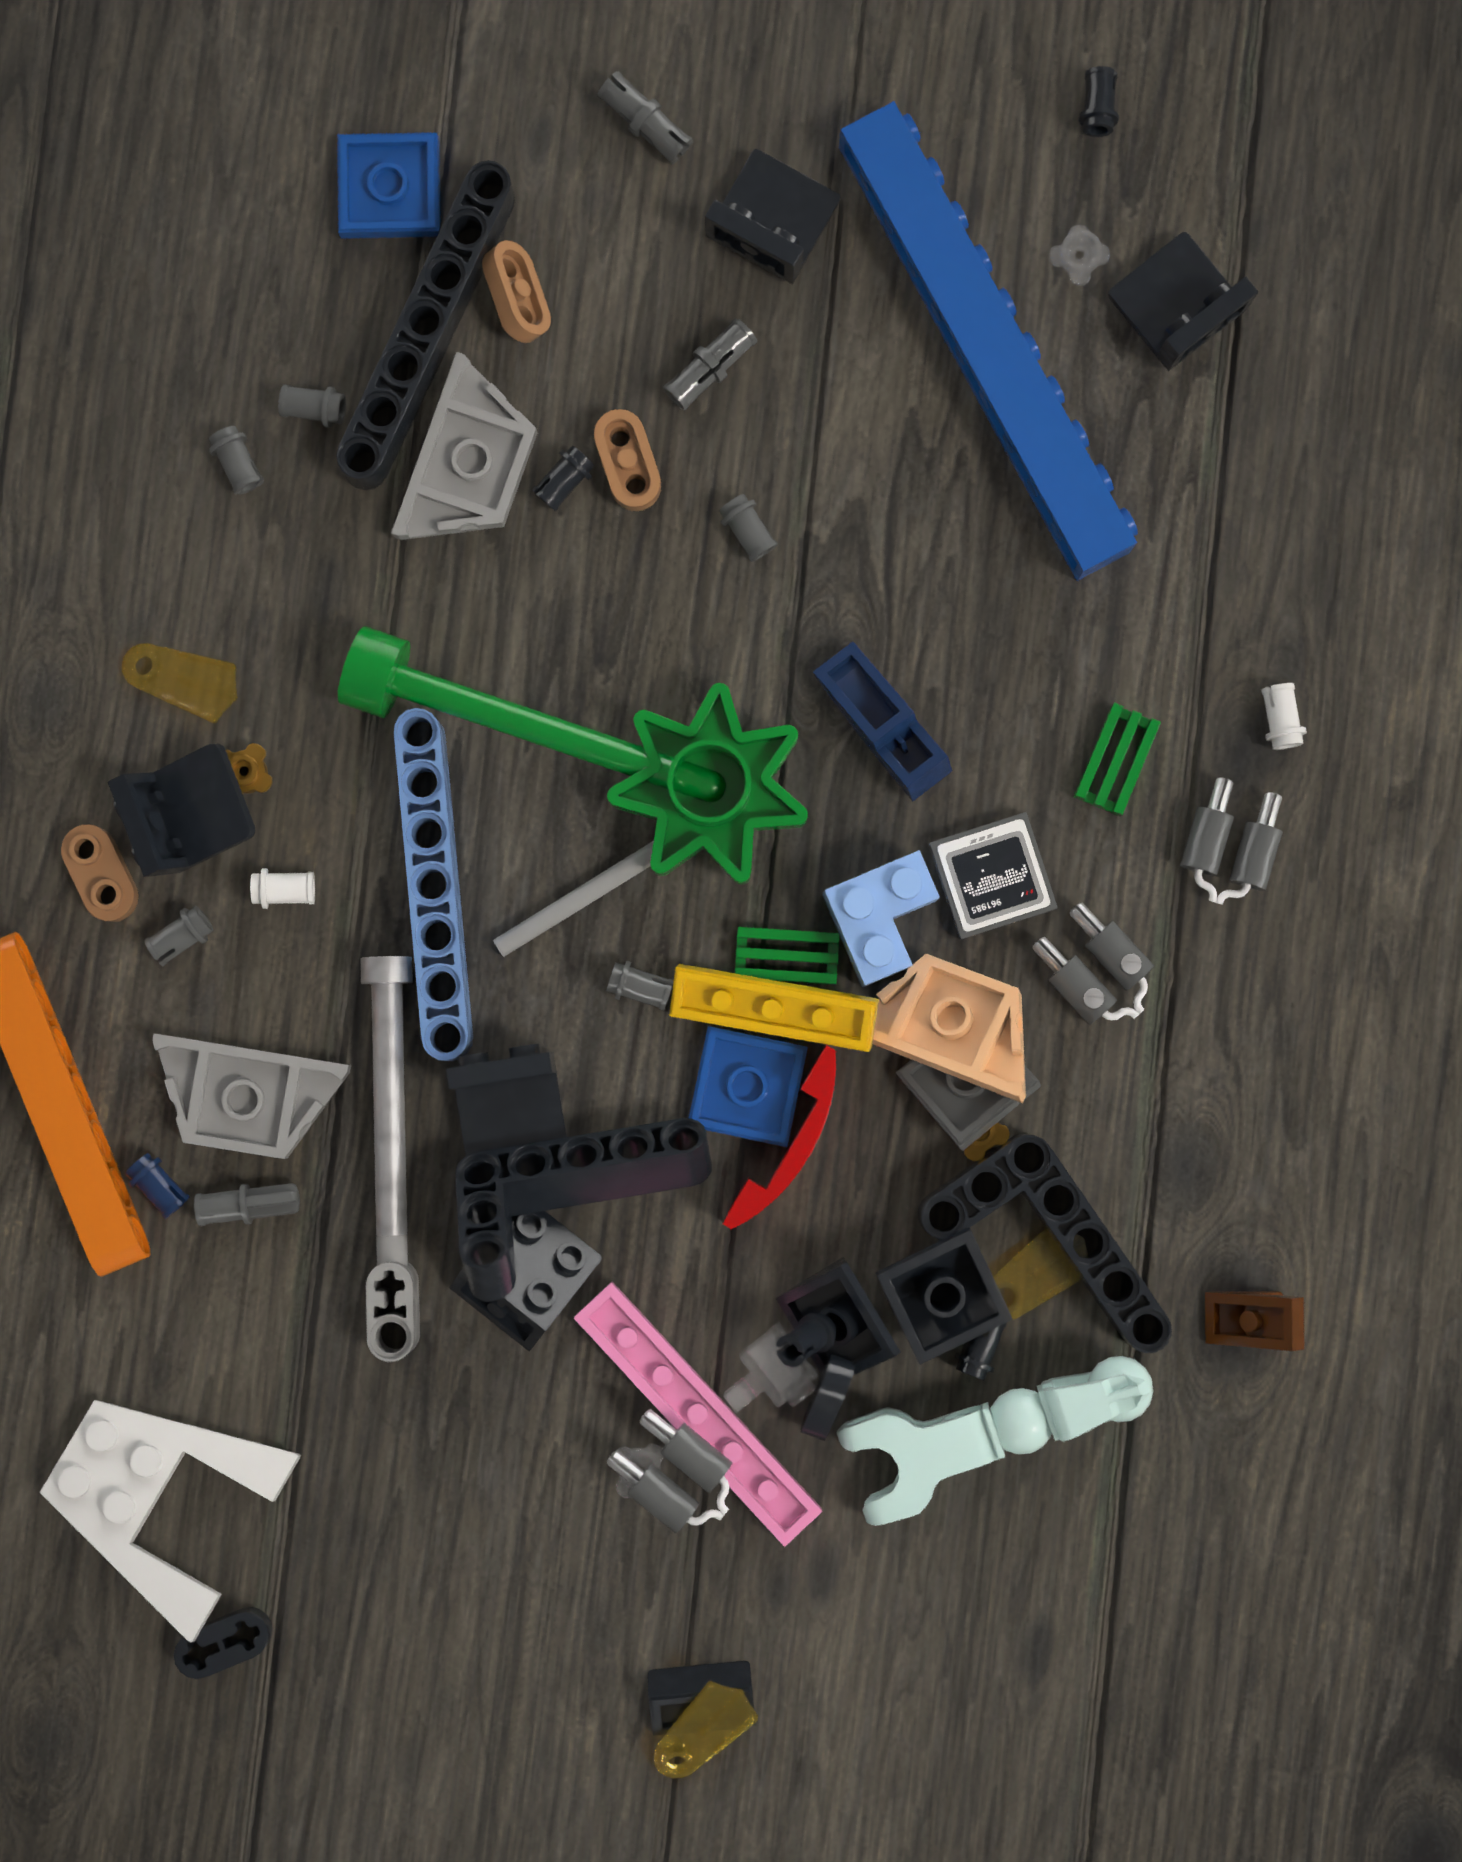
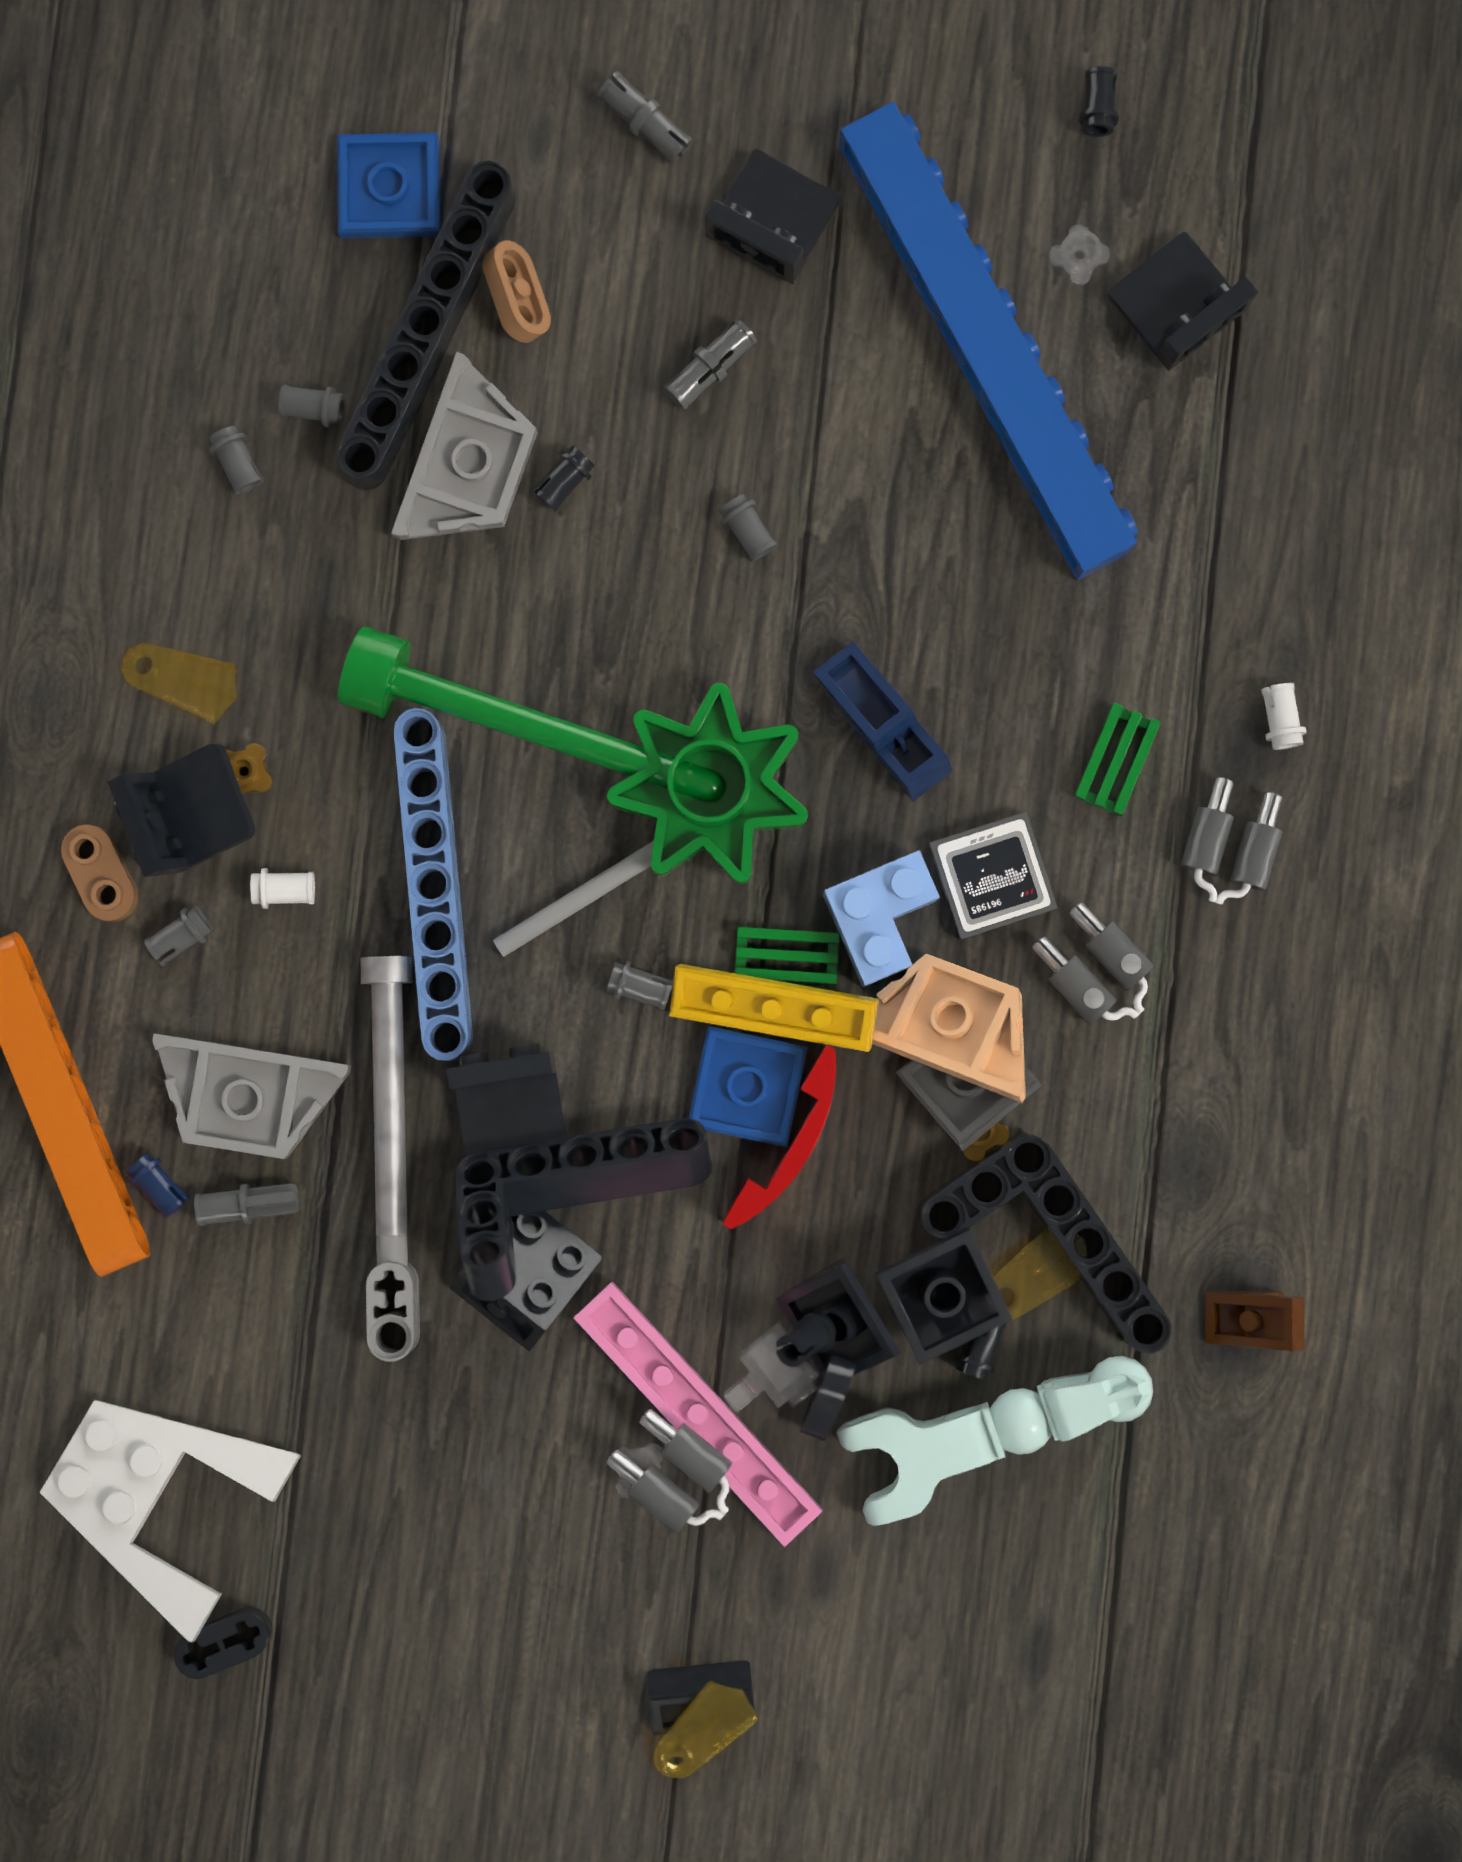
medium nougat plate [594,409,661,511] -> none

